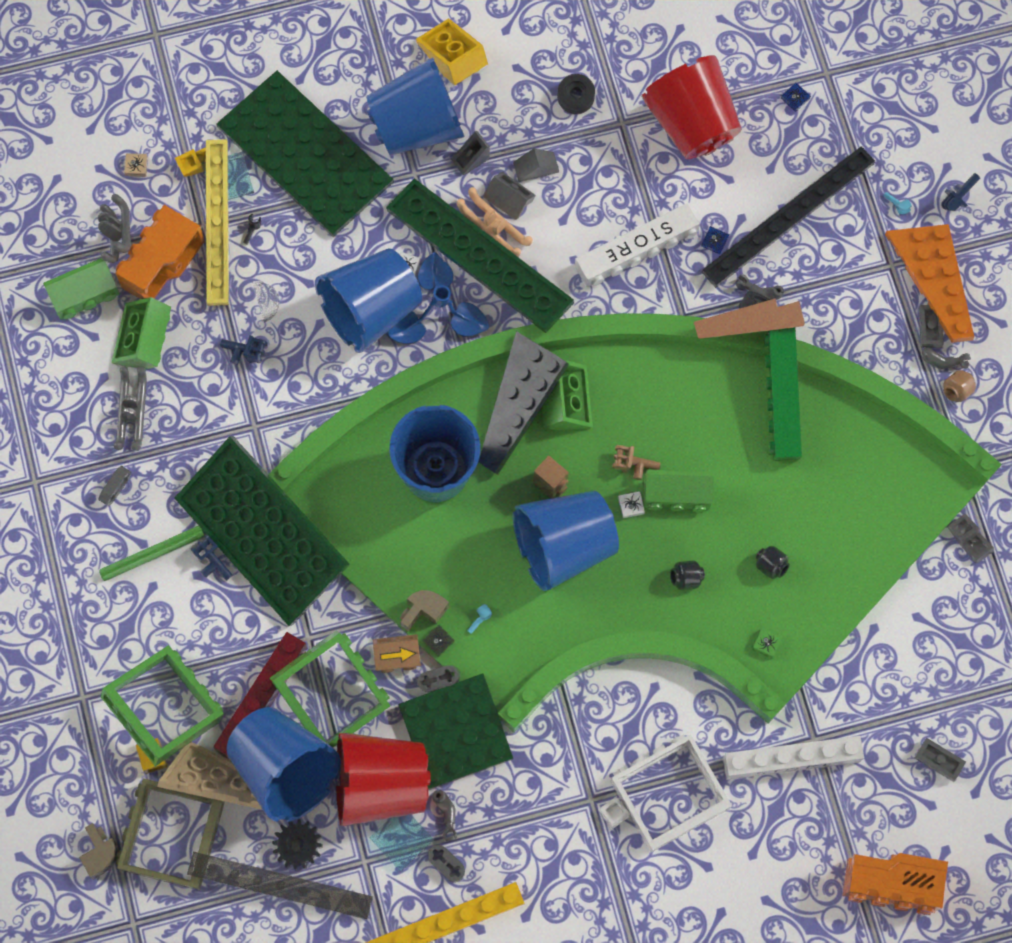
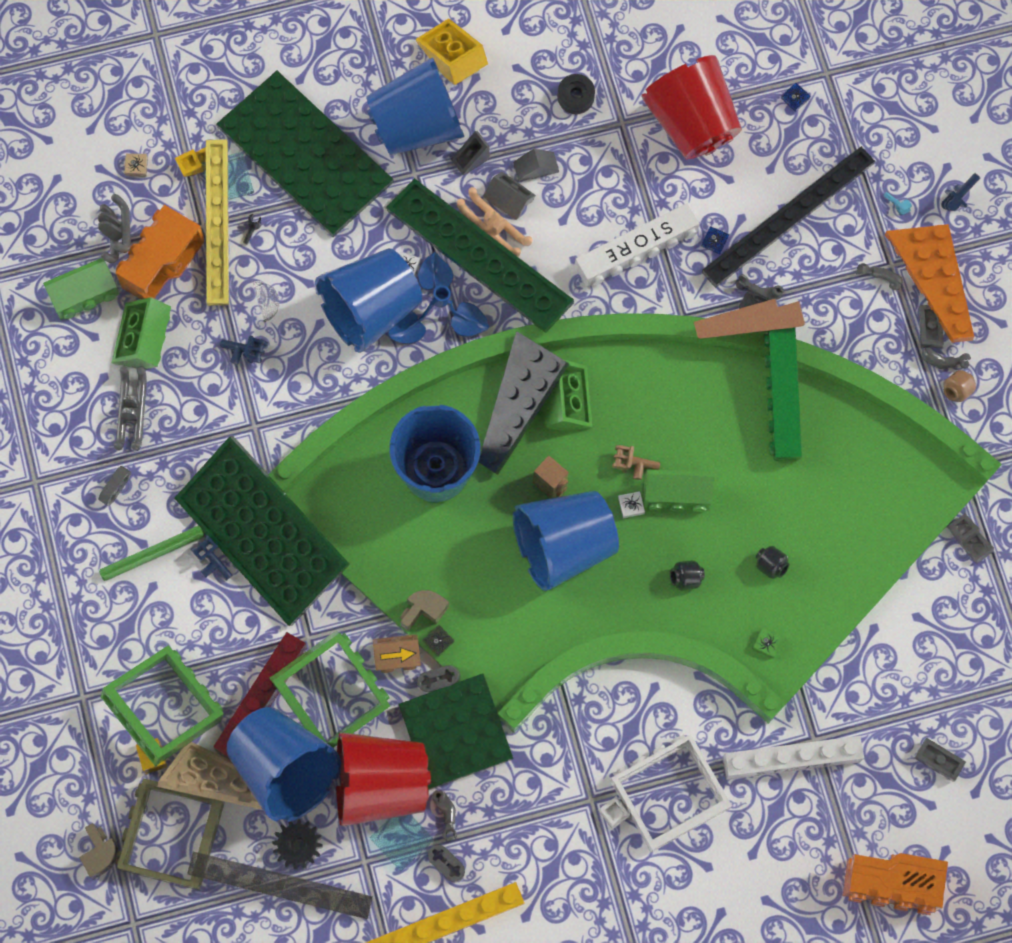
medium azure hand [467,604,492,634] -> none
none -> dark grey arm [856,263,903,290]

